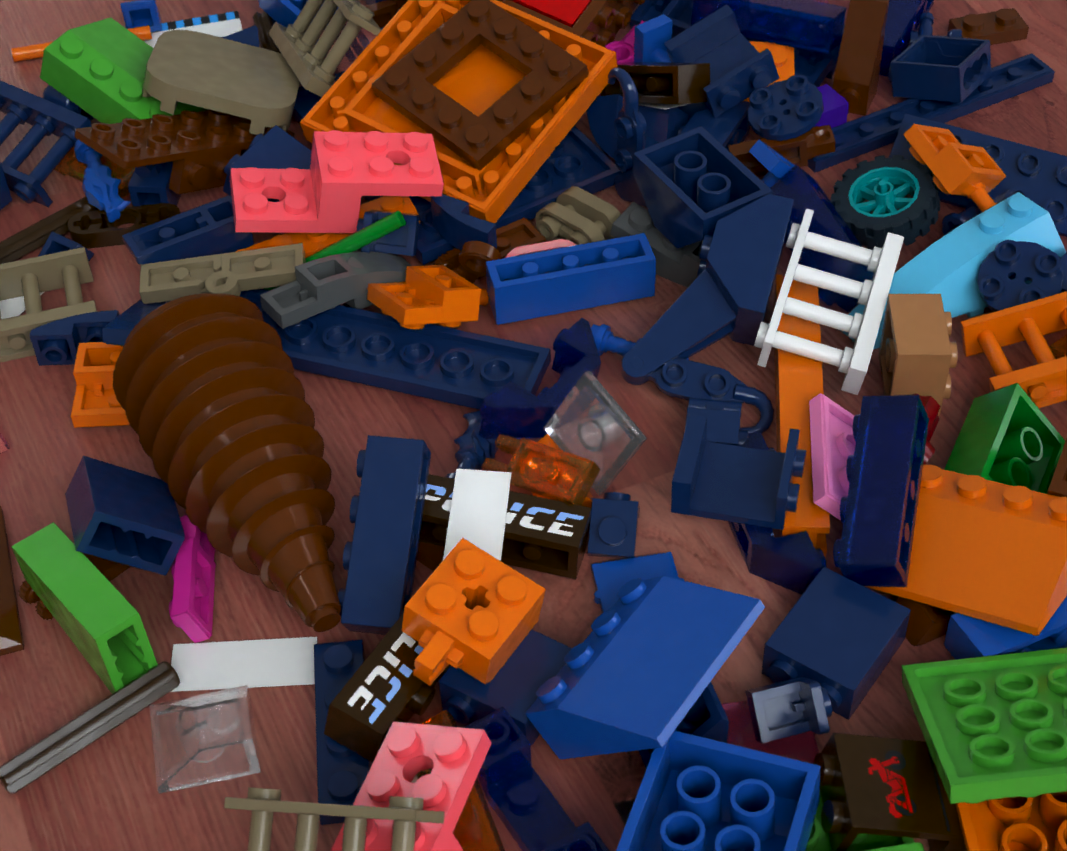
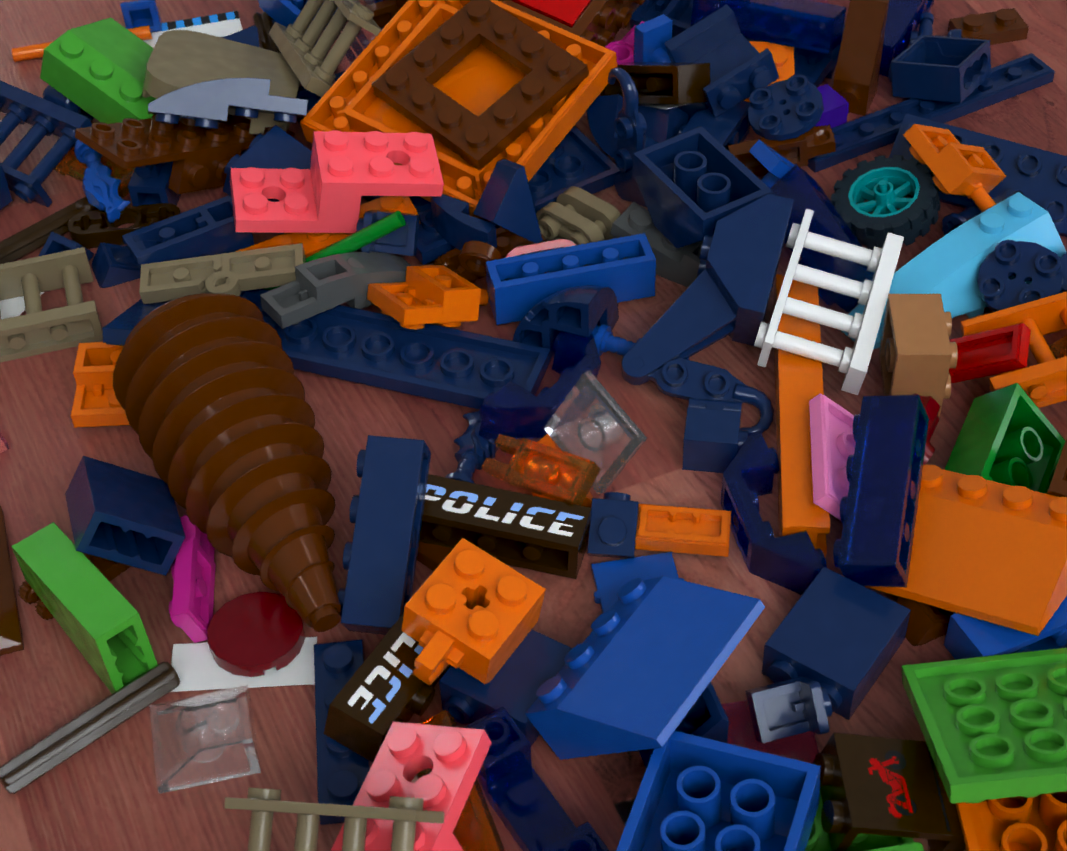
dark blue slope [30,310,119,366] -> none
white sticker [443,469,511,561] -> none
dark blue panel [671,414,806,530] -> none
none -> dark blue slope [91,243,141,288]
none -> slope [148,78,308,129]
none -> dark red tile [207,592,305,677]
none -> dark blue slope [473,159,543,244]
none -> dark blue brick [513,285,619,359]
none -> orange plate [635,504,731,557]
none -> red tile [949,323,1031,384]

